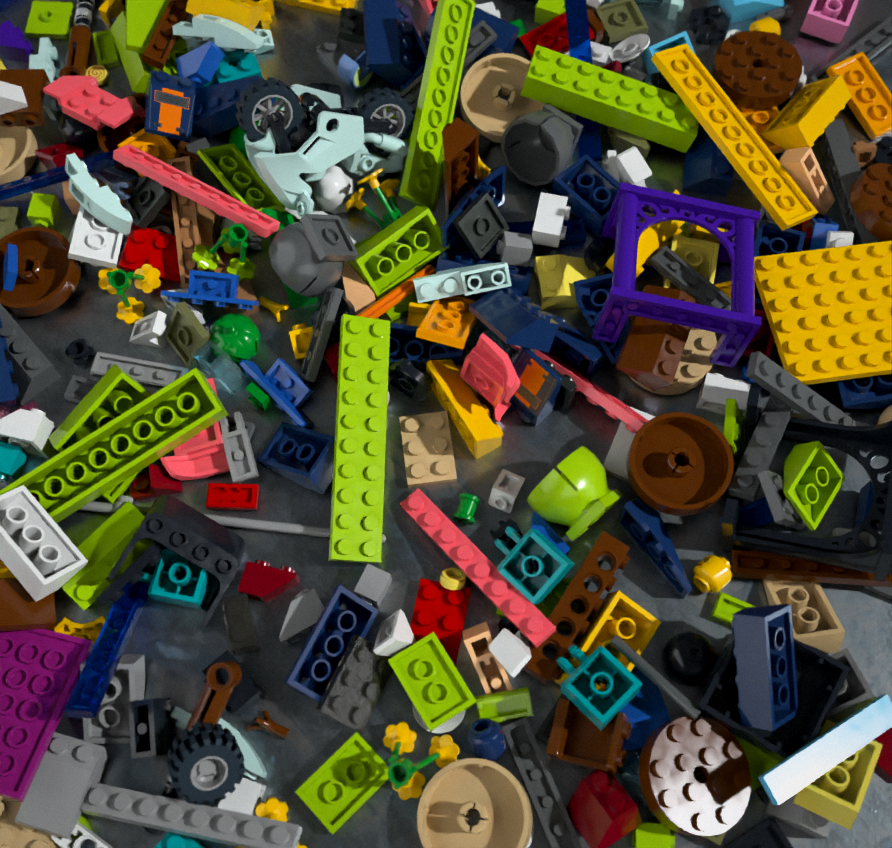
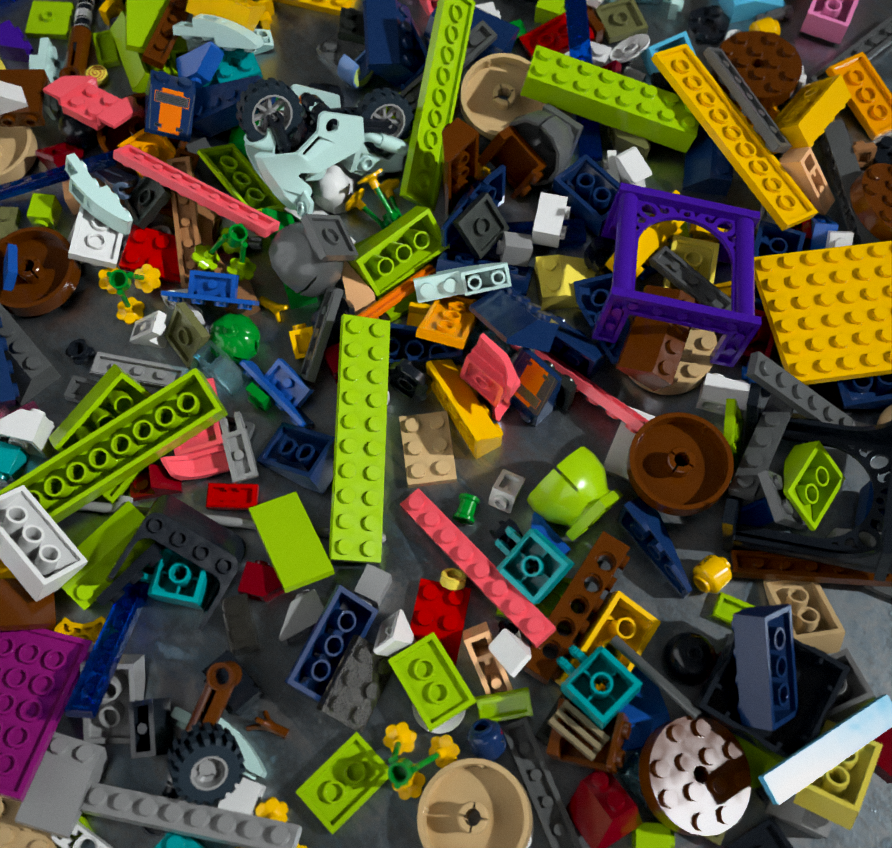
none -> lime tile [248,491,334,593]
none -> reddish brown panel [478,125,547,199]
none -> dark tan tile [547,700,610,761]
none -> dark grey plate [703,47,792,153]

